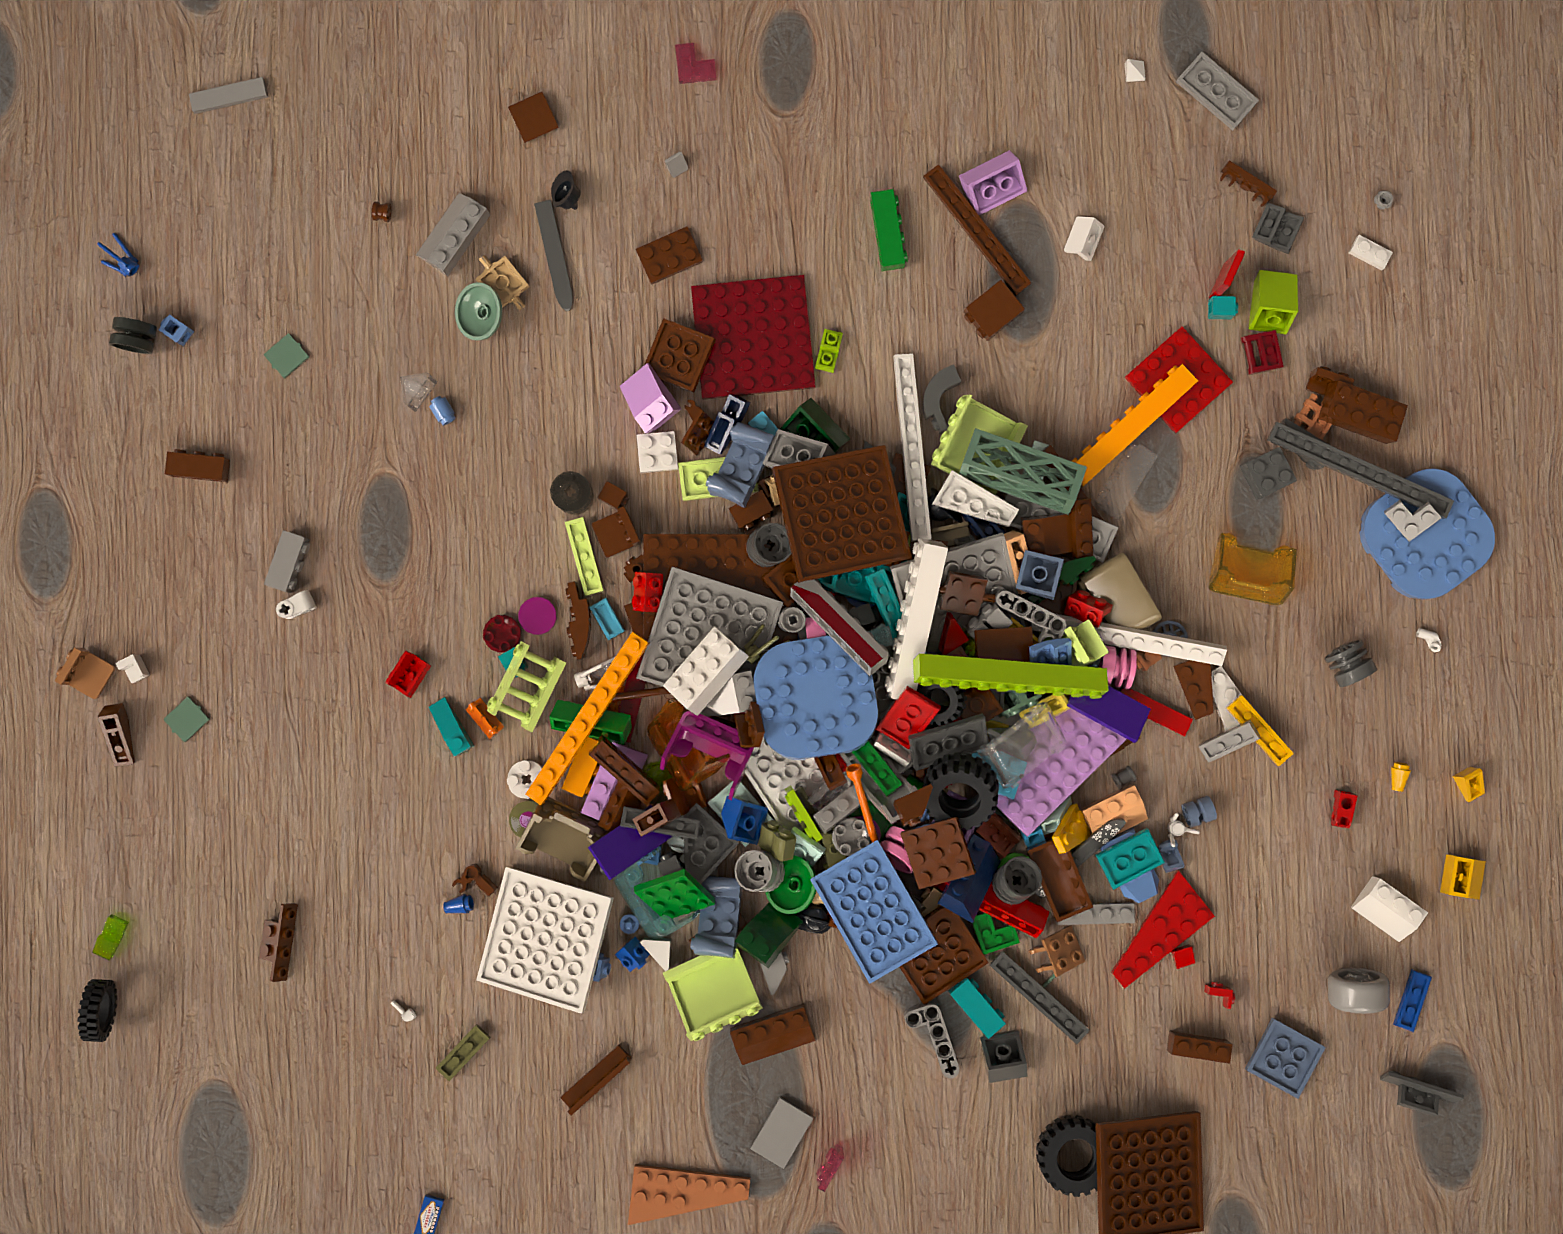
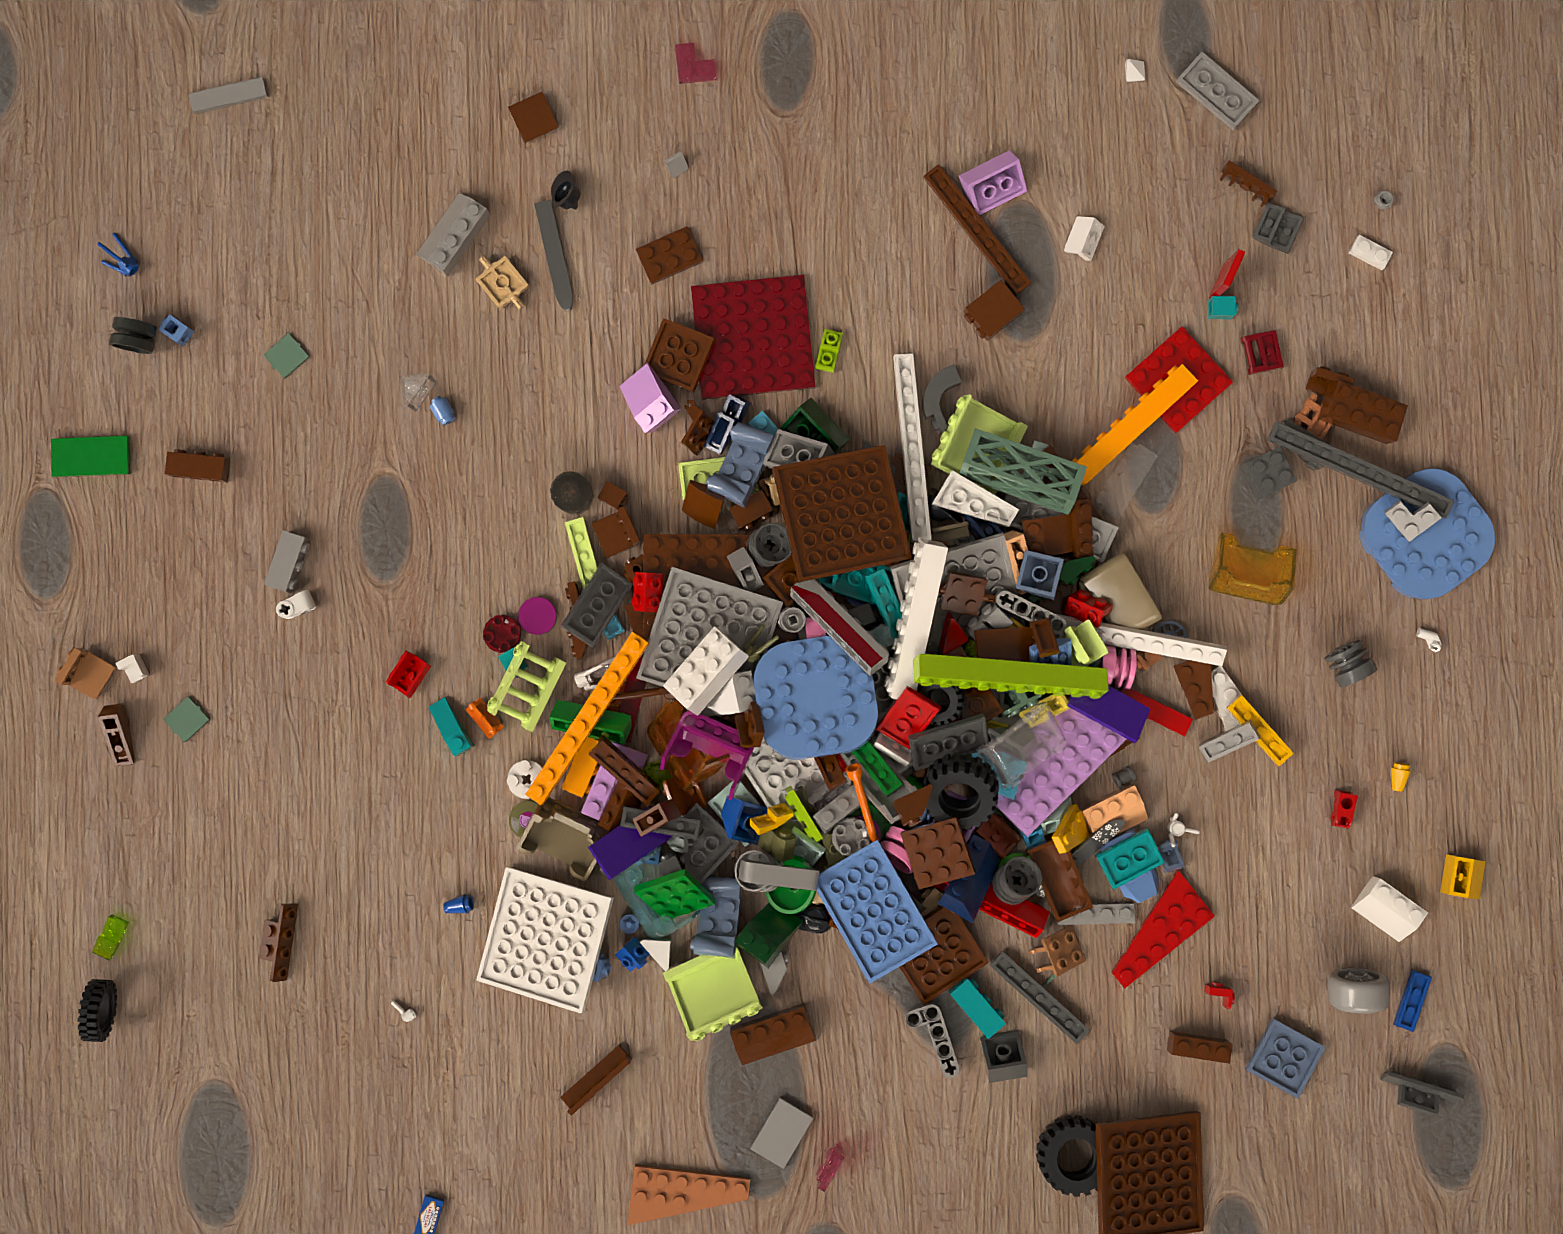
reddish brown wheel [372,201,392,222] -> none
olive plate [436,1024,491,1081] -> none
reddish brown bar [452,864,498,897] -> none
sand green dish [455,282,502,341] -> none
white plate [637,431,678,473] -> none
green brick [870,189,908,271] -> none
green plate [972,913,1020,955] -> none
red slope [1171,944,1195,969] -> none
sand blue wheel [1181,796,1217,828] -> none
lime slope [1249,270,1298,334] -> none
yellow slope [1452,767,1485,803] -> none
none -> green tile [51,436,130,477]
none -> dark grey tile [561,562,633,648]
none -> reddish brown slope [682,480,725,529]
none -> light grey slope [727,547,764,592]
none -> light grey beam [738,859,820,891]
none -> yellow slope [750,803,794,835]
none -> reddish brown tile [1030,618,1059,658]

